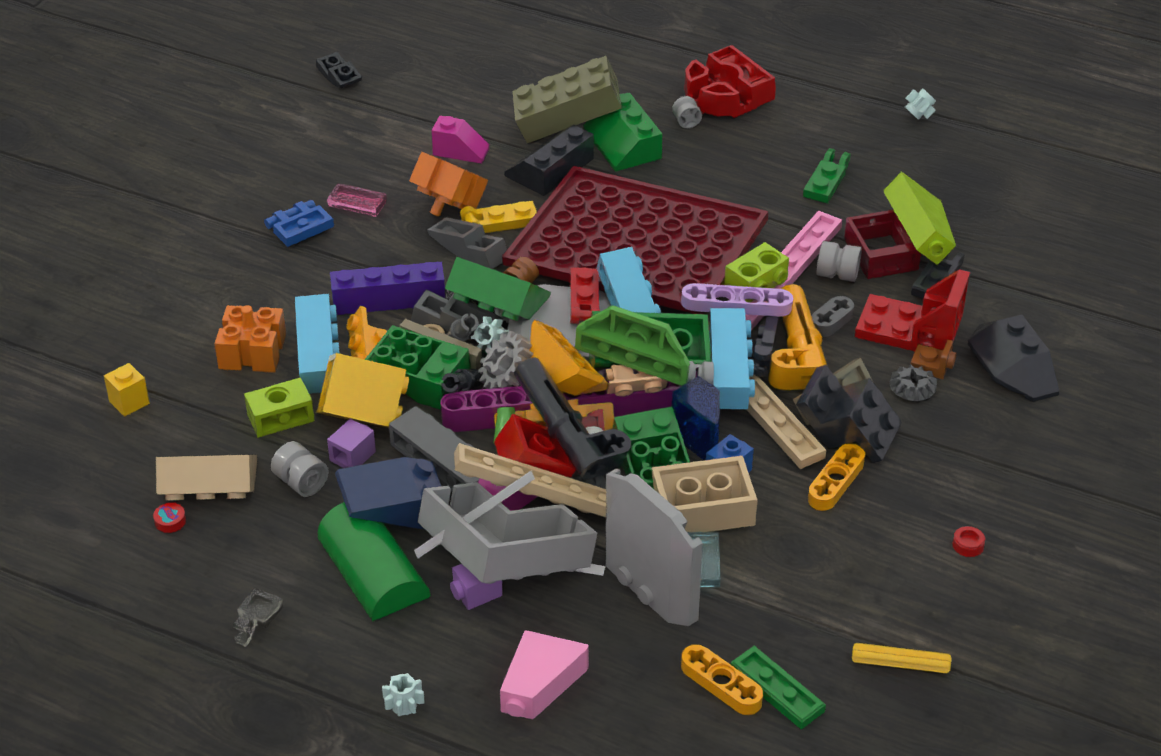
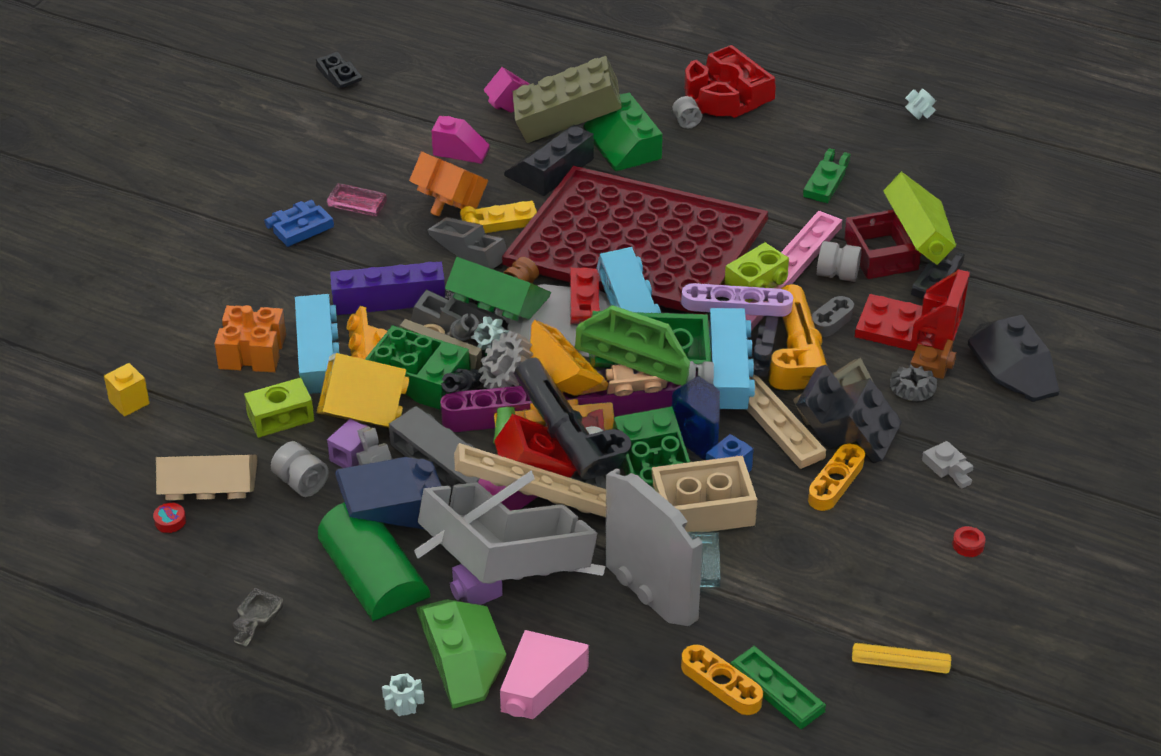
none -> light grey plate [356,426,392,465]
none -> bright green wedge [416,599,507,709]
none -> dark pink slope [484,67,530,113]
none -> light grey plate [922,441,973,488]

